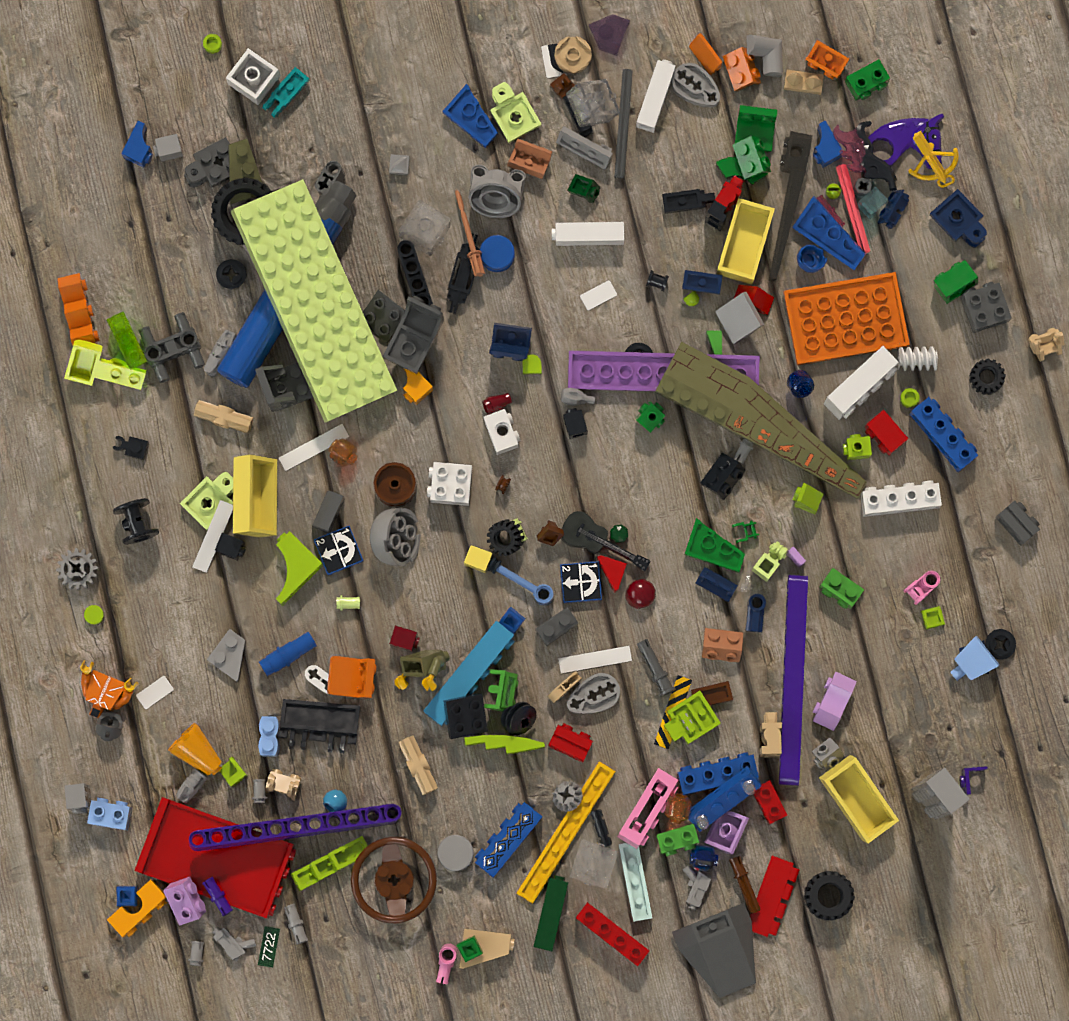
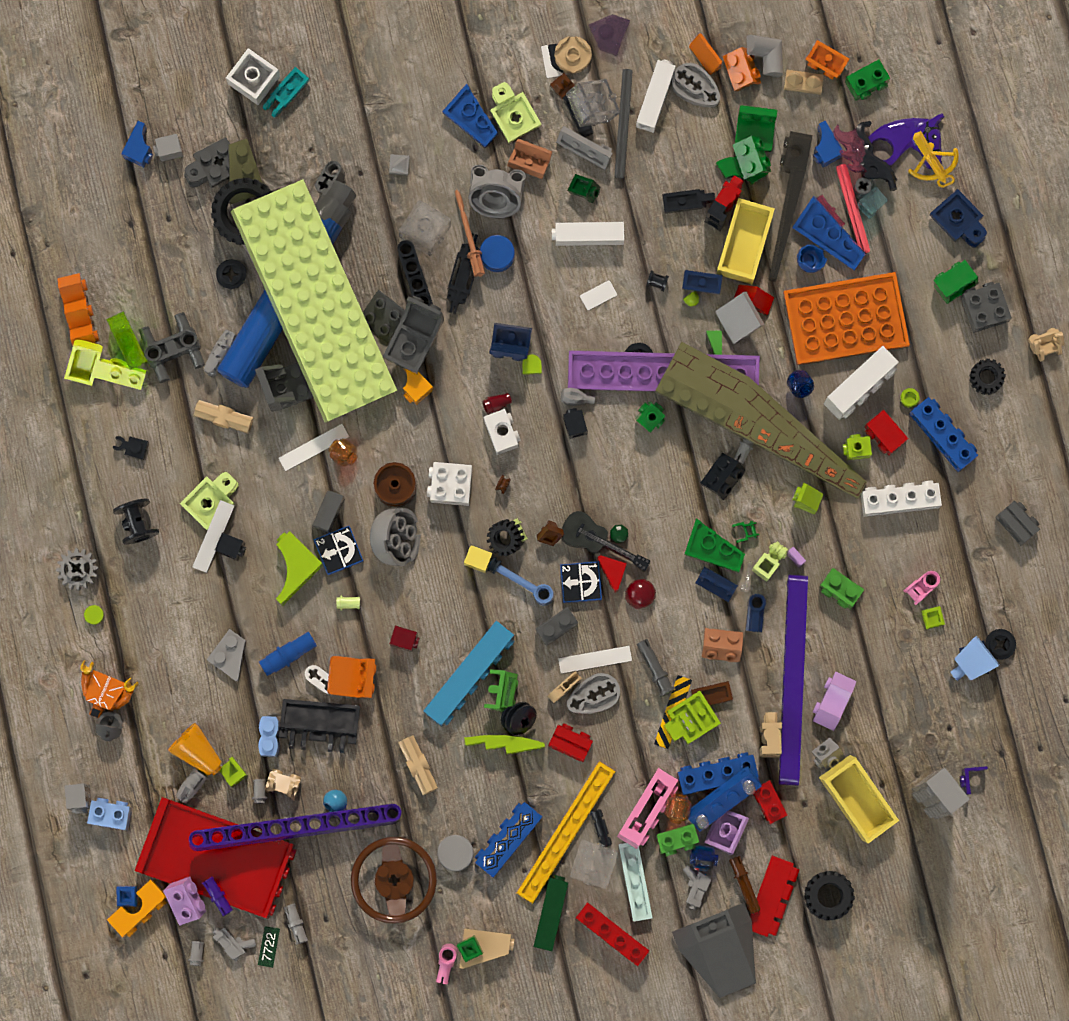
white sticker [136,676,174,709] -> none
lime tile [203,34,222,54] -> none
light yellow piece [233,455,277,537] -> none
lime slope [290,836,368,892] -> none
olive torso [394,650,450,691] -> none
black plate [443,693,488,739] -> none
blue tile [499,607,526,634] -> none
light grey gear [552,781,583,812] -> none
lime hinge [825,183,841,199] -> none
dark blue hinge [877,189,909,229] -> none
white piece [897,346,938,371] -> none

